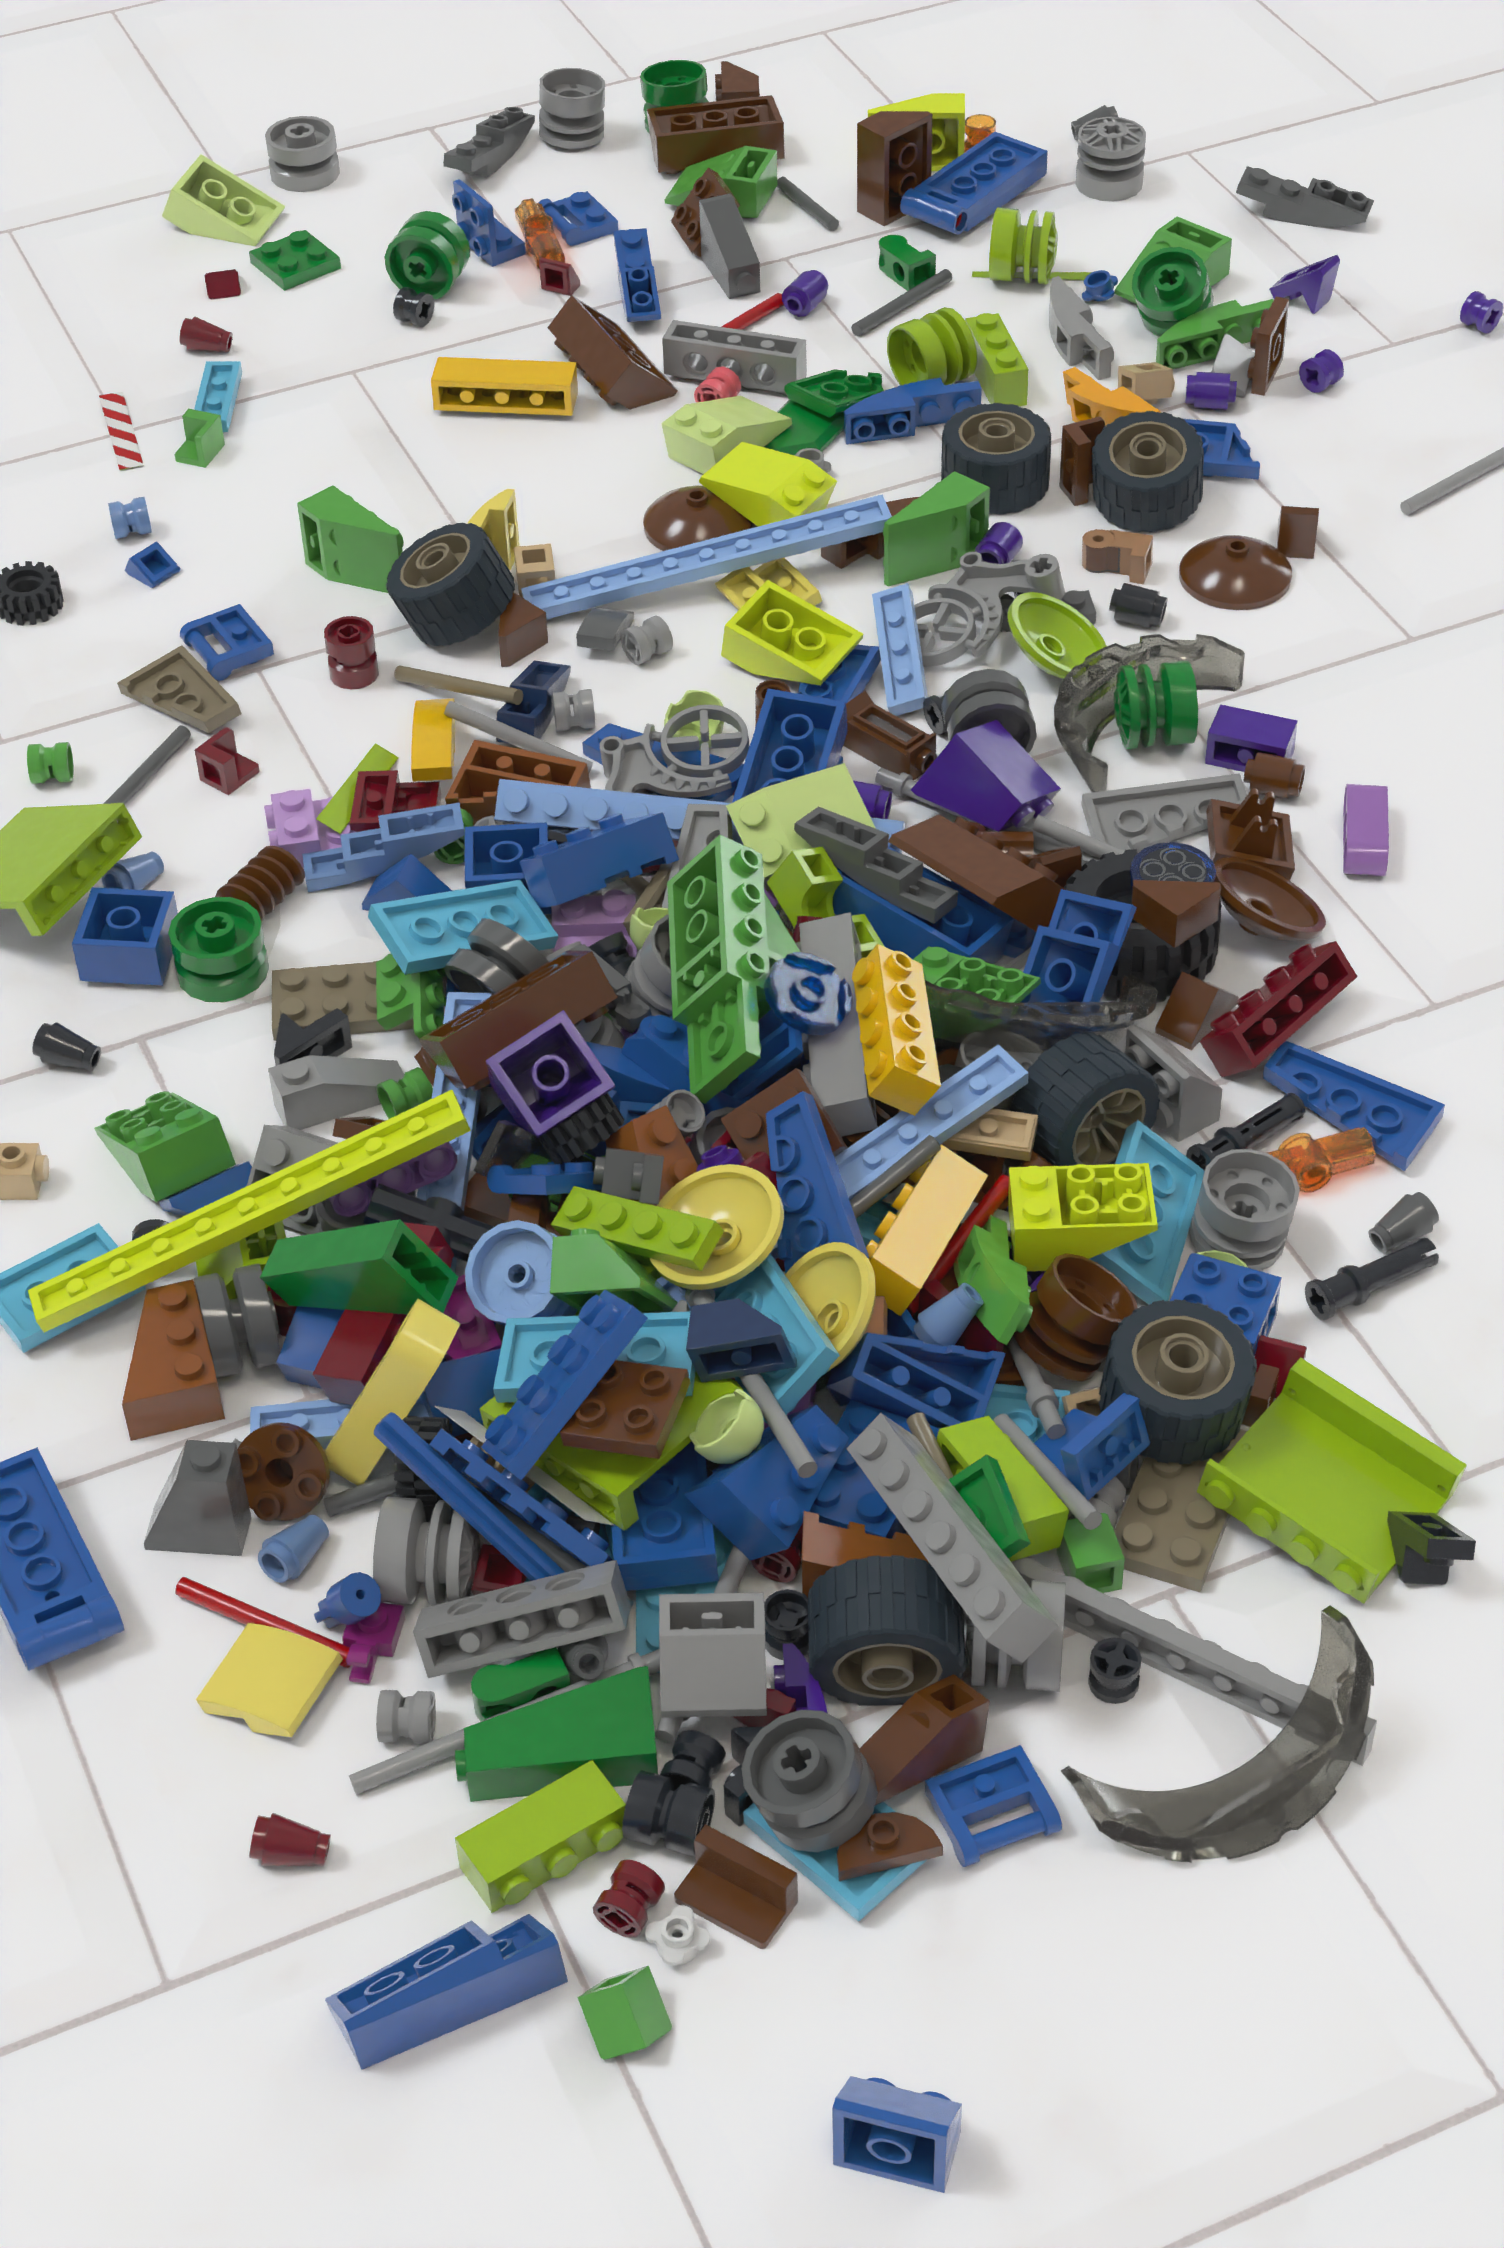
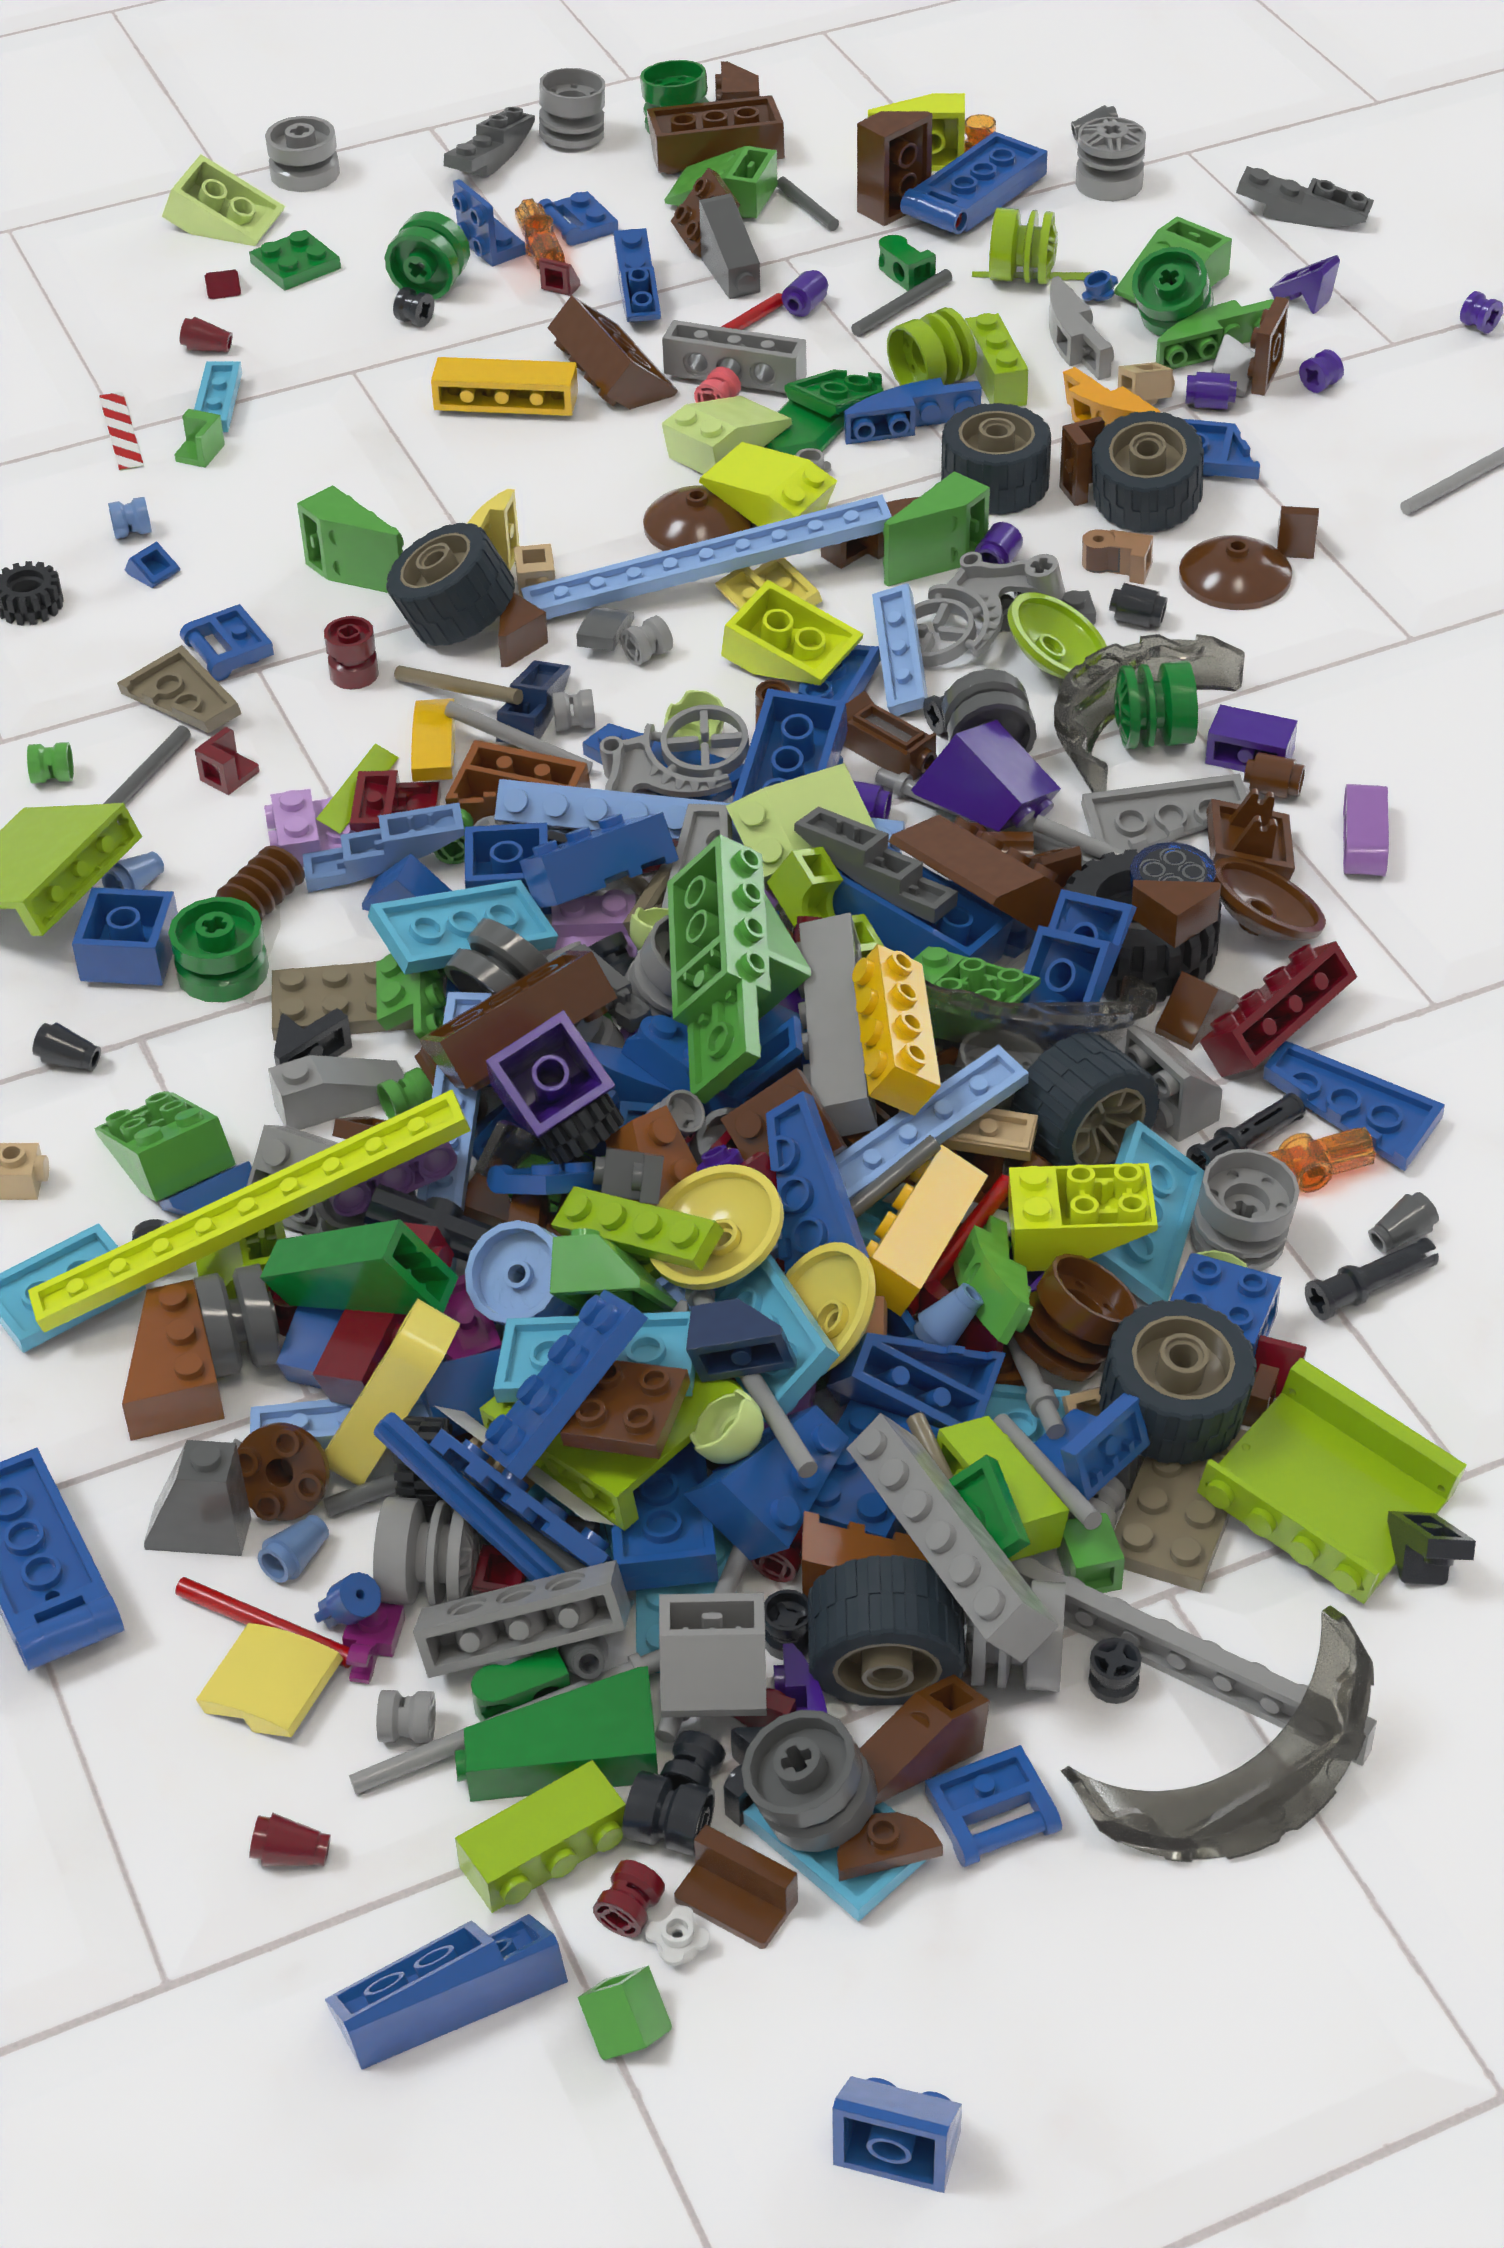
clear blue tile [764,952,853,1035] -> none

